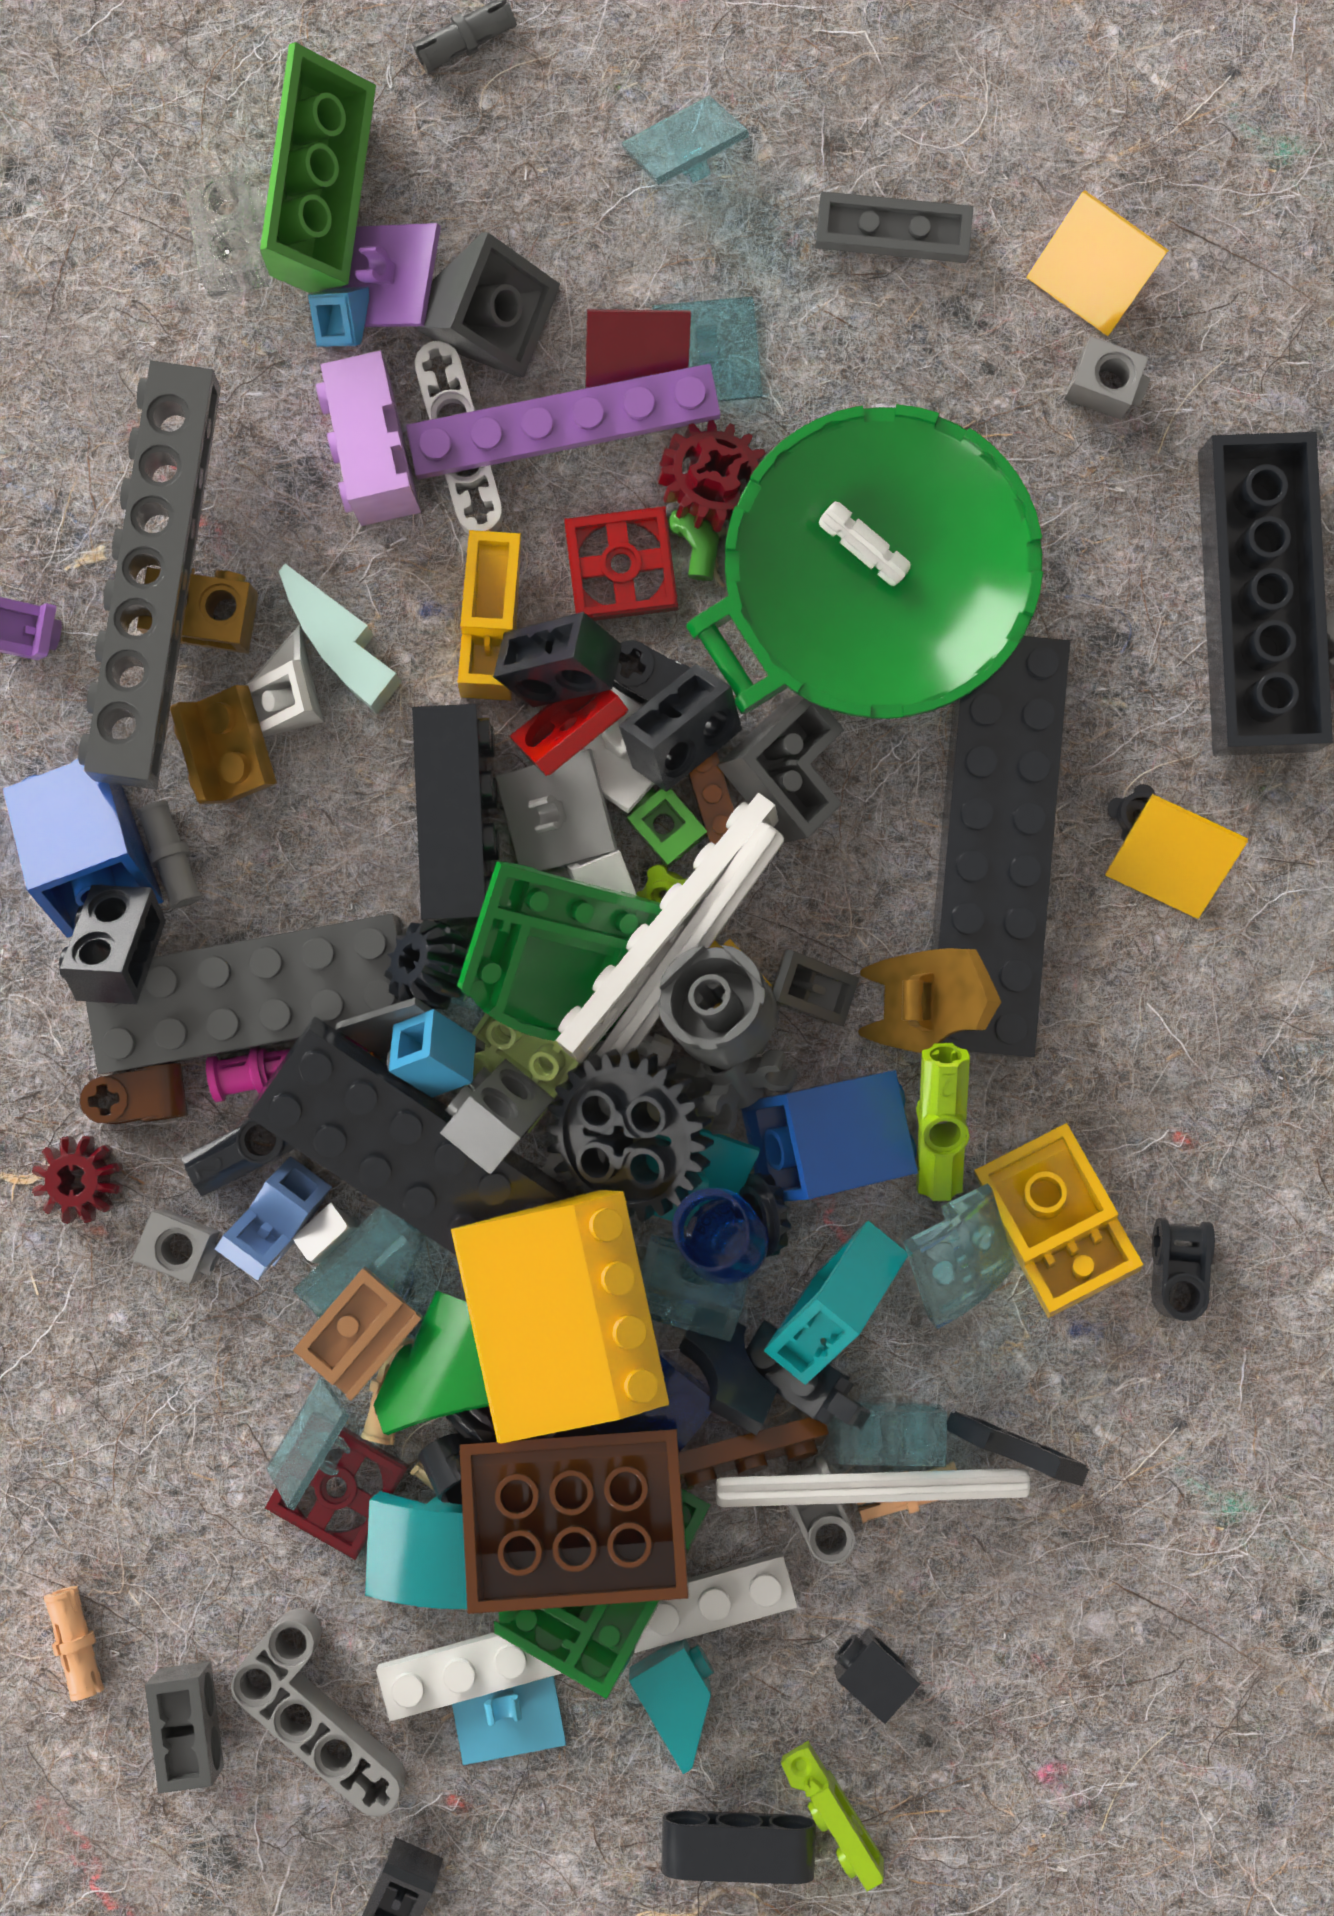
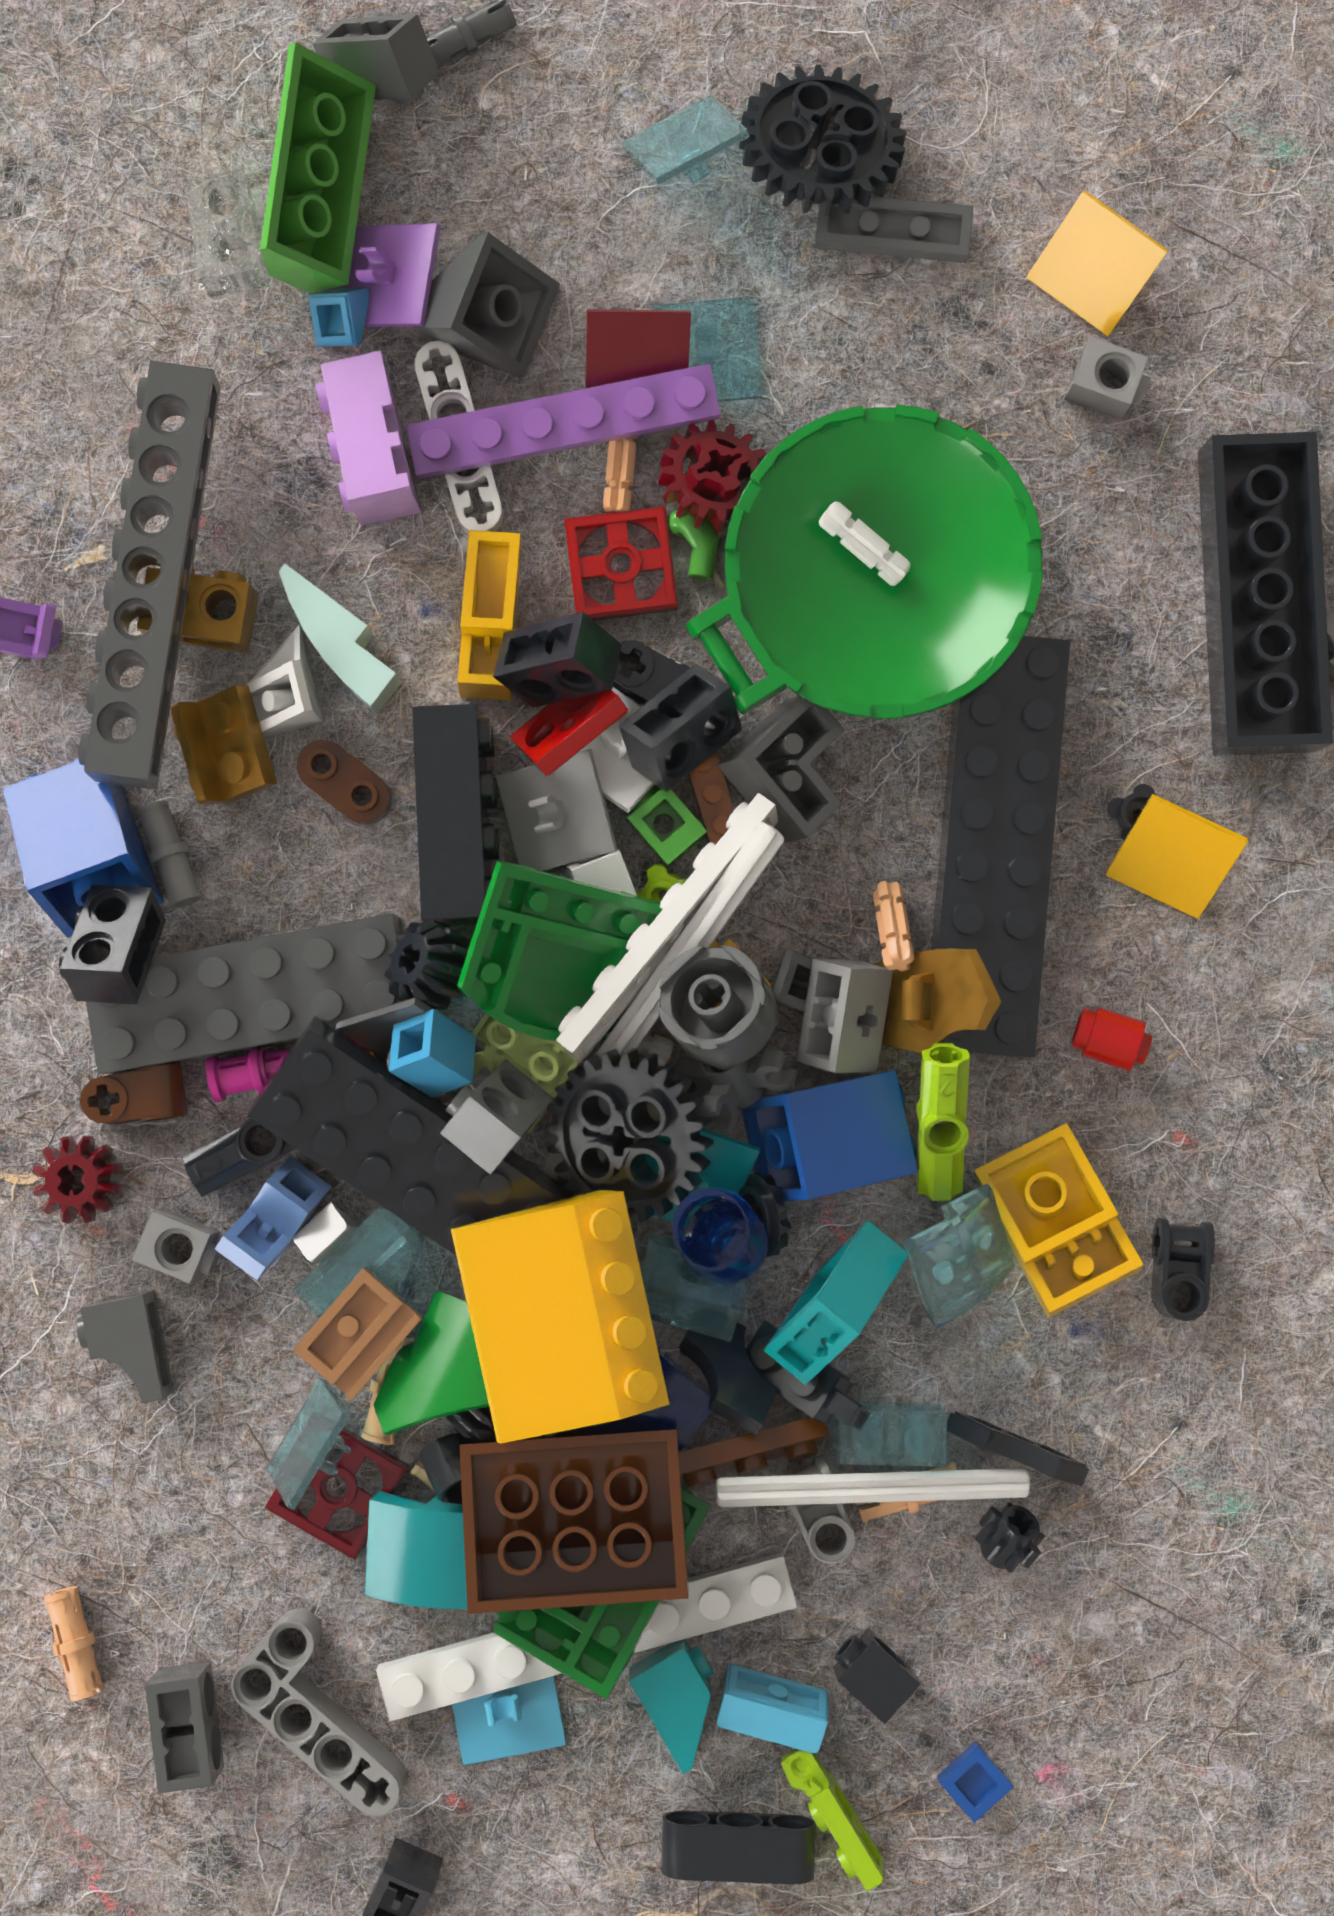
none -> dark grey arch [77,1290,174,1404]
none -> reddish brown plate [297,740,391,825]
none -> dark grey arch [312,14,440,104]
none -> light nougat axle [603,436,638,513]
none -> medium azure slope [716,1664,829,1753]
none -> black gear [739,65,906,216]
none -> light grey brick [797,958,893,1073]
none -> light nougat axle [873,880,915,972]
none -> blue plate [937,1741,1014,1823]
none -> black gear [975,1502,1045,1573]
none -> red brick [1071,1007,1152,1071]

